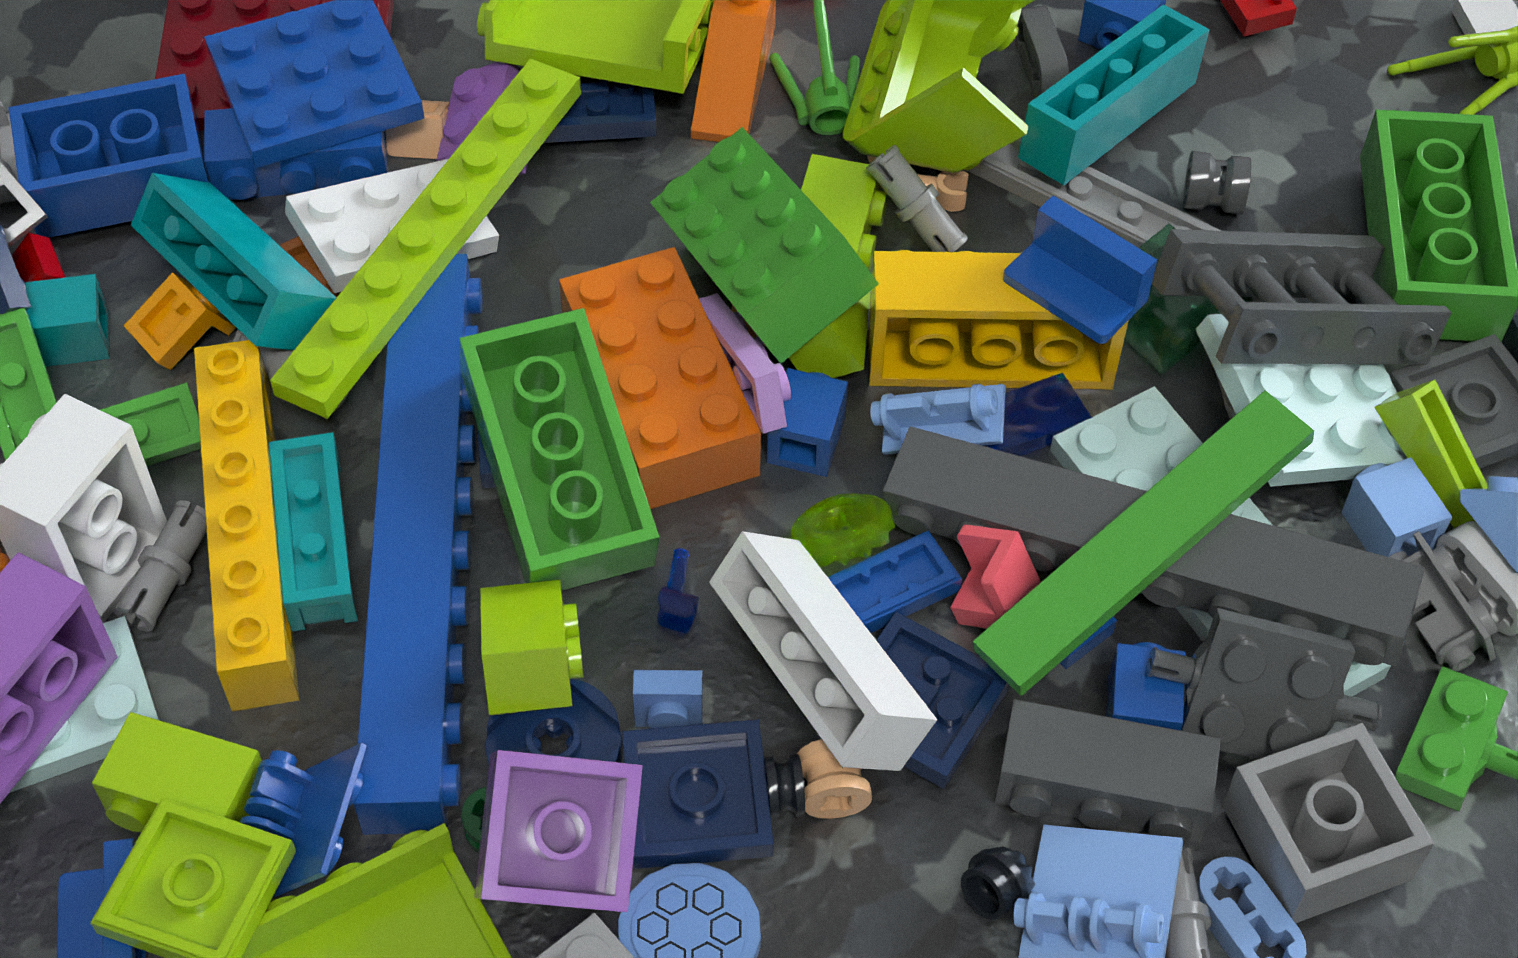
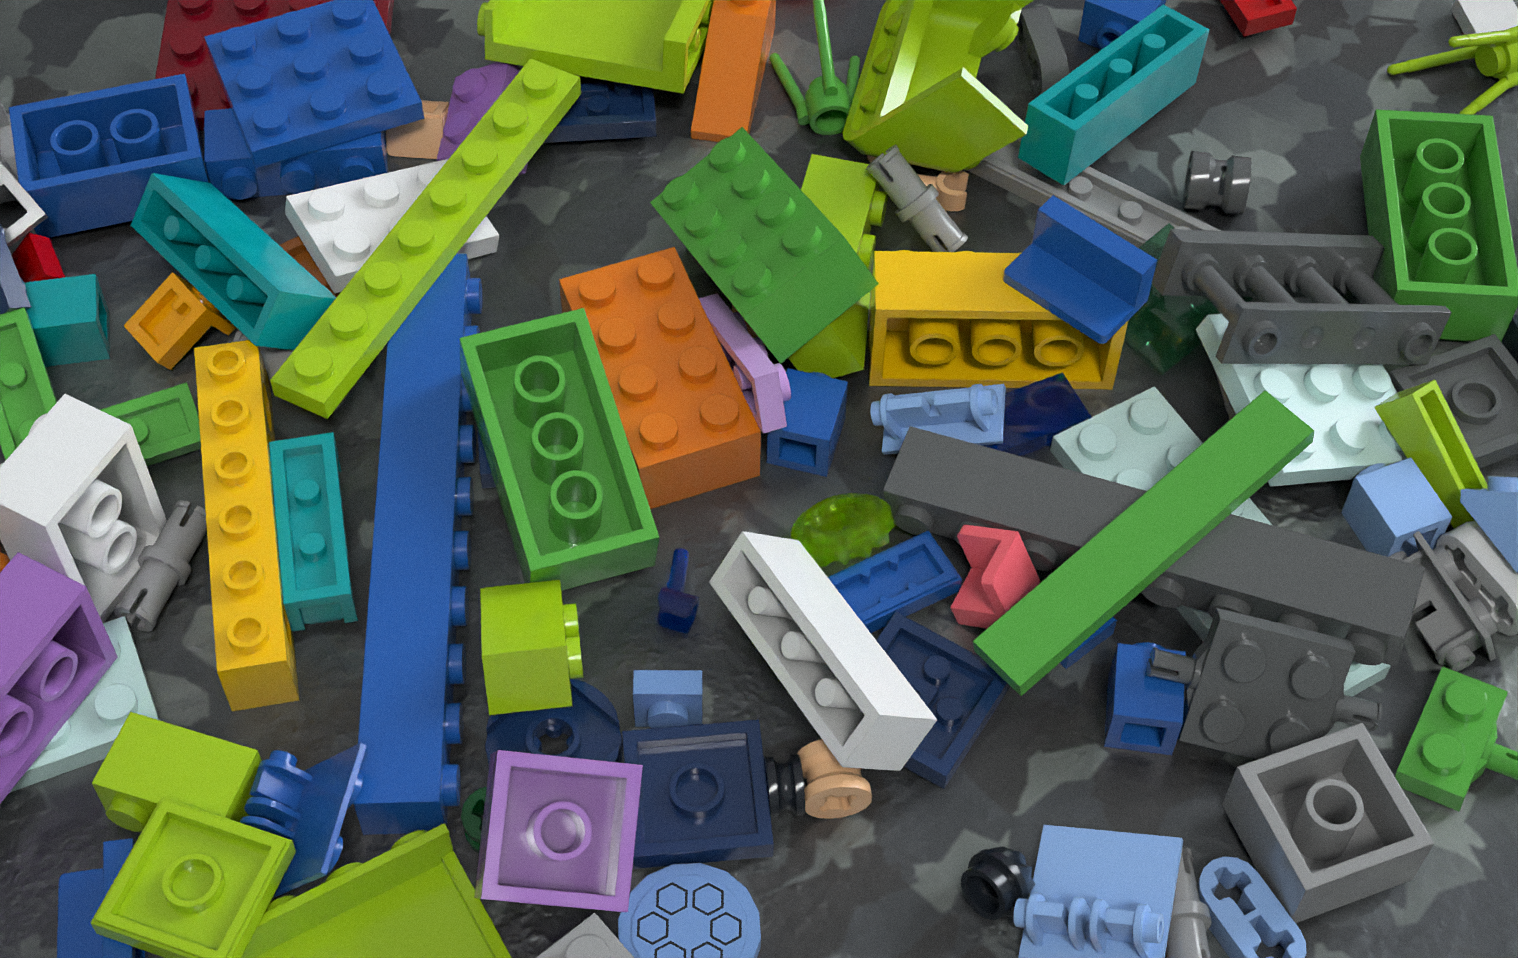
dark grey brick [995,699,1221,843] -> none

